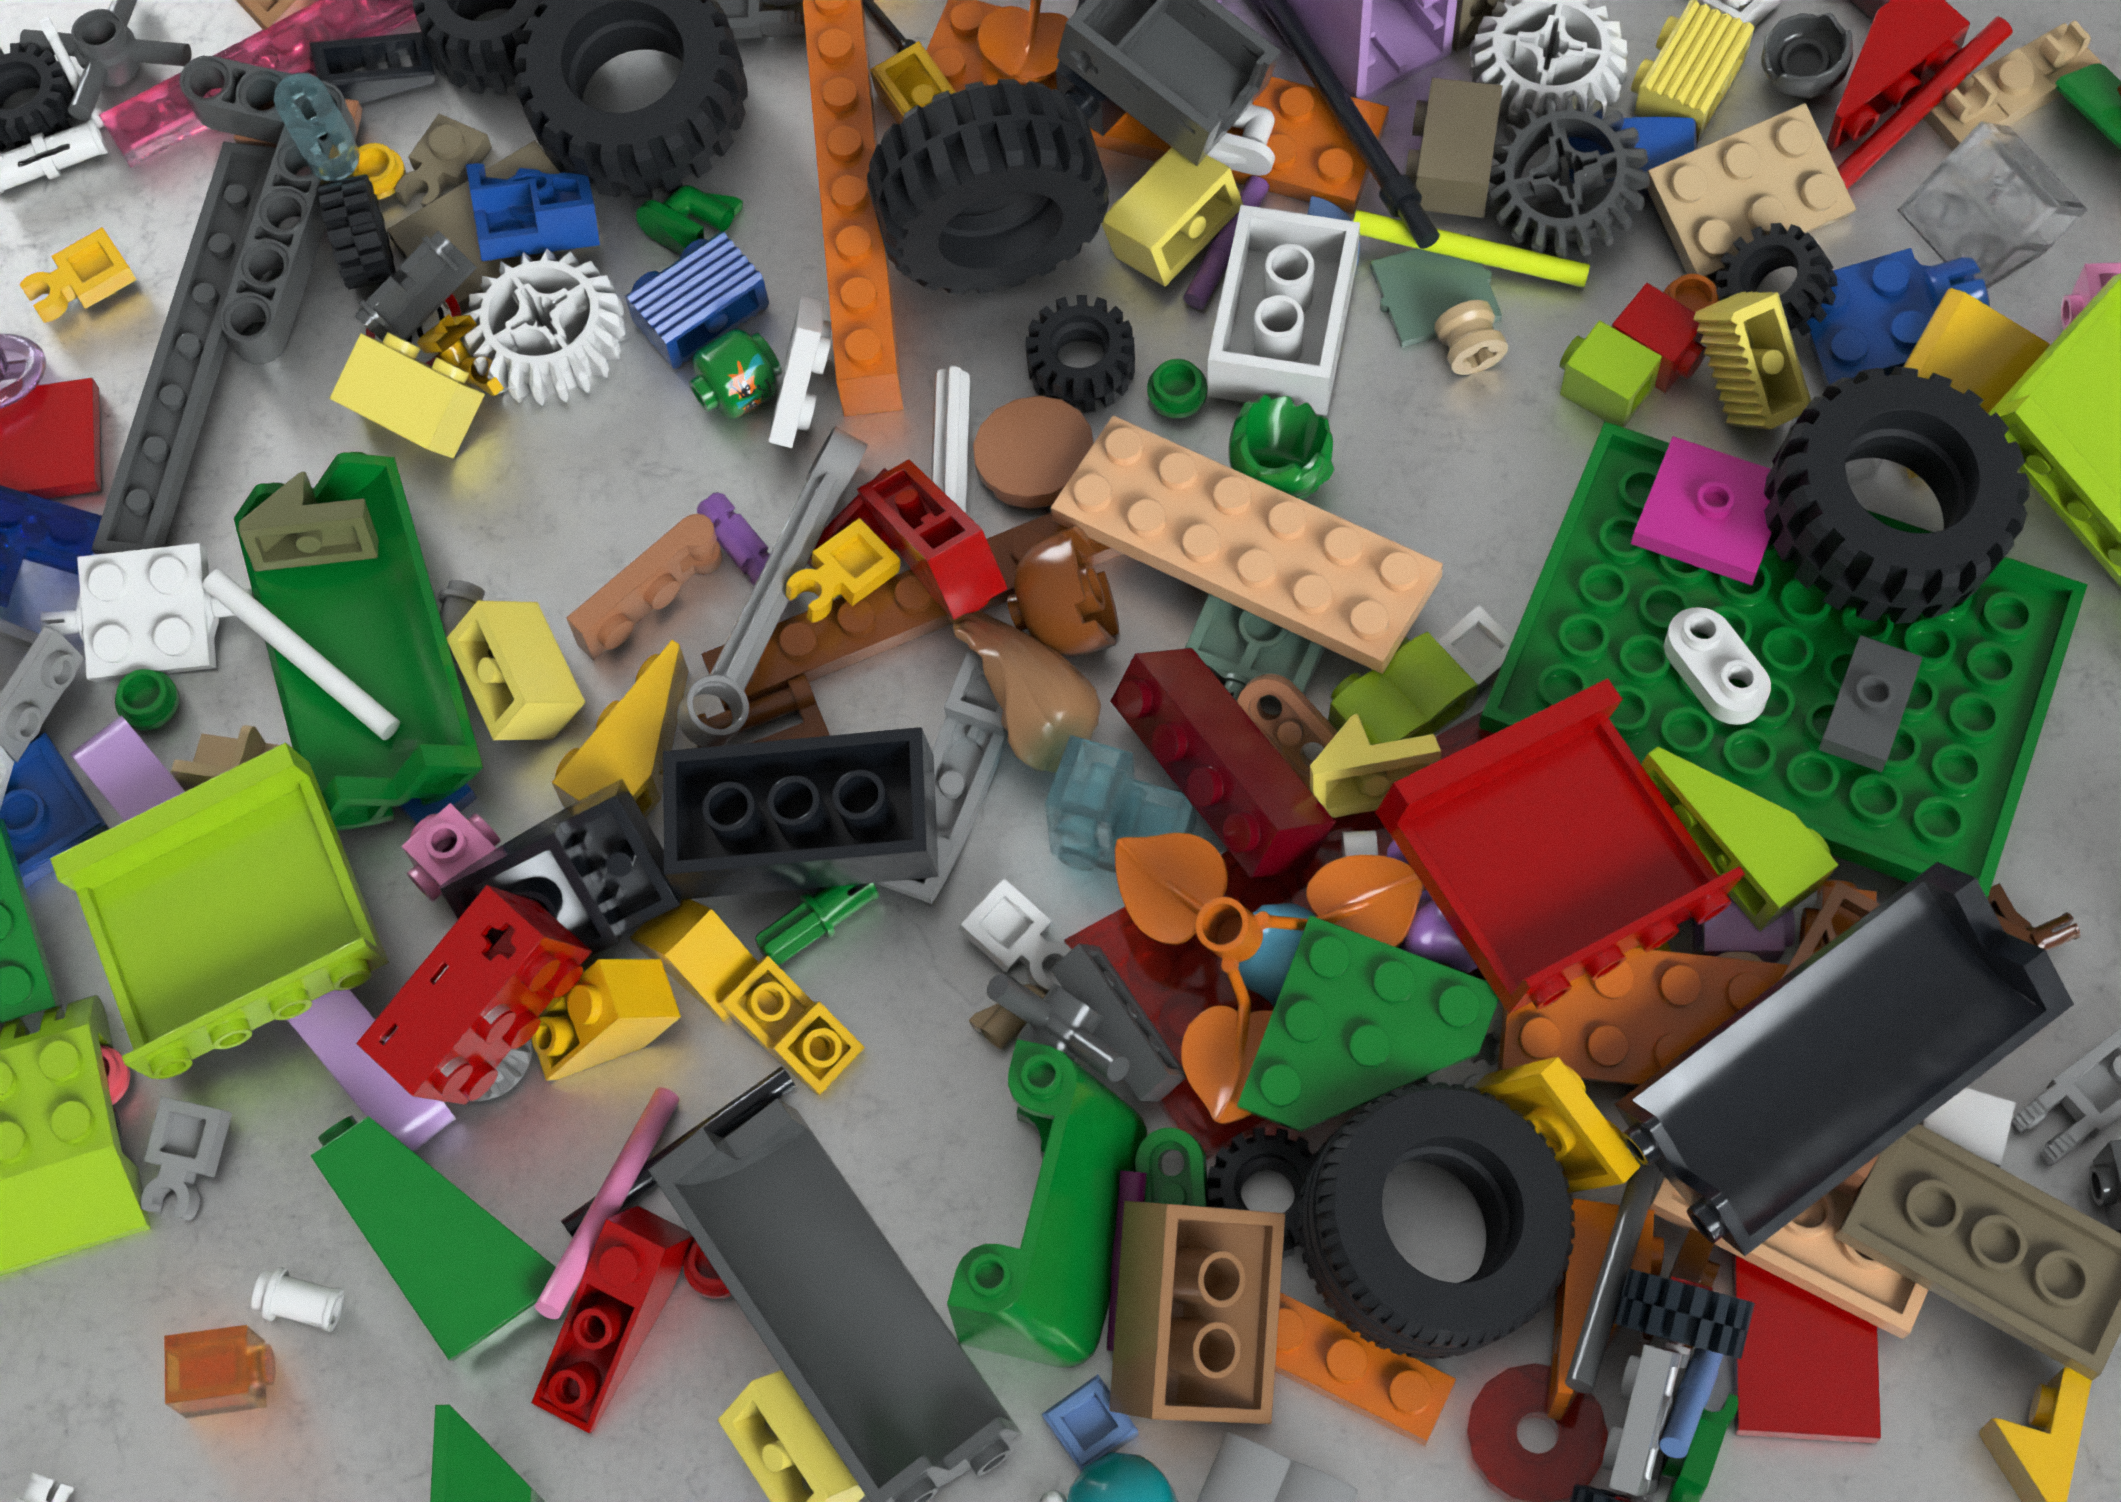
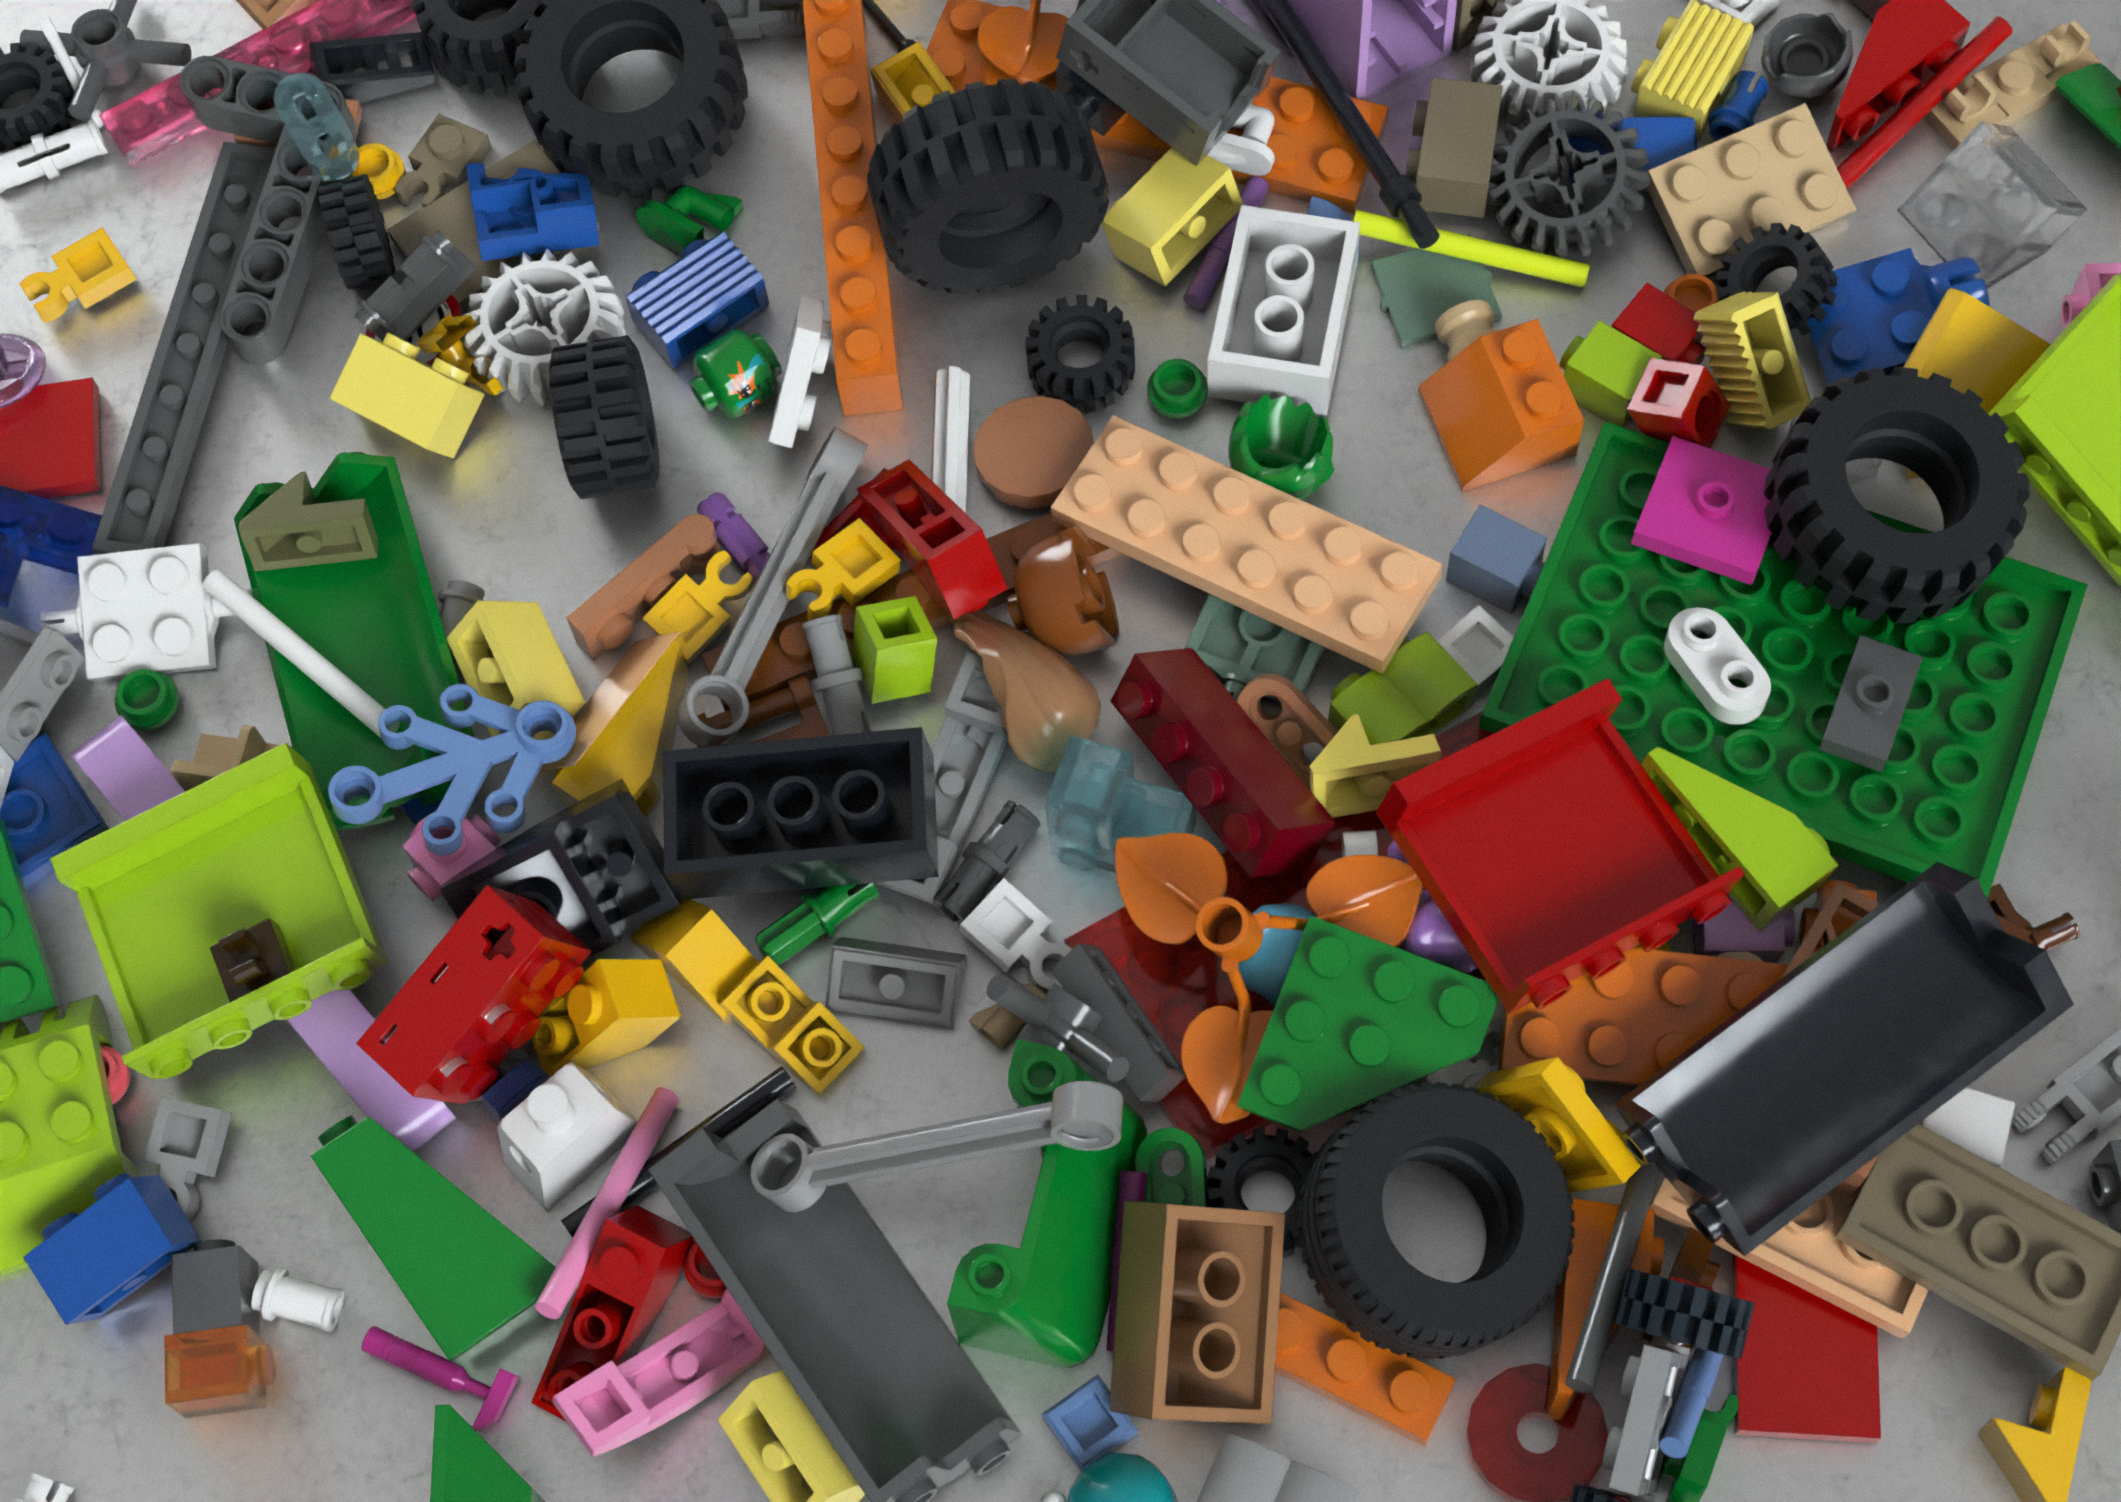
none -> blue brick [23,1173,202,1325]
none -> dark grey brick [172,1239,260,1350]
none -> dark brown tile [209,918,296,1002]
none -> medium blue plant [328,684,576,856]
none -> dark pink piece [361,1326,519,1432]
none -> blue tile [482,1061,550,1126]
none -> white torso [497,1062,638,1212]
none -> light nougat sticker [540,631,681,771]
none -> black tyre [548,335,660,499]
none -> bright pink slope [552,1289,770,1457]
none -> yellow plate [642,550,755,664]
none -> light grey piece [750,1081,1123,1212]
none -> light grey pin [802,614,873,735]
none -> light grey slope [825,937,967,1027]
none -> lime brick [851,596,937,704]
none -> dark grey pin [933,800,1041,925]
none -> orange slope [1418,319,1584,492]
none -> sand blue brick [1446,504,1547,614]
none -> red brick [1627,358,1731,449]
none -> blue pin [1708,70,1769,141]

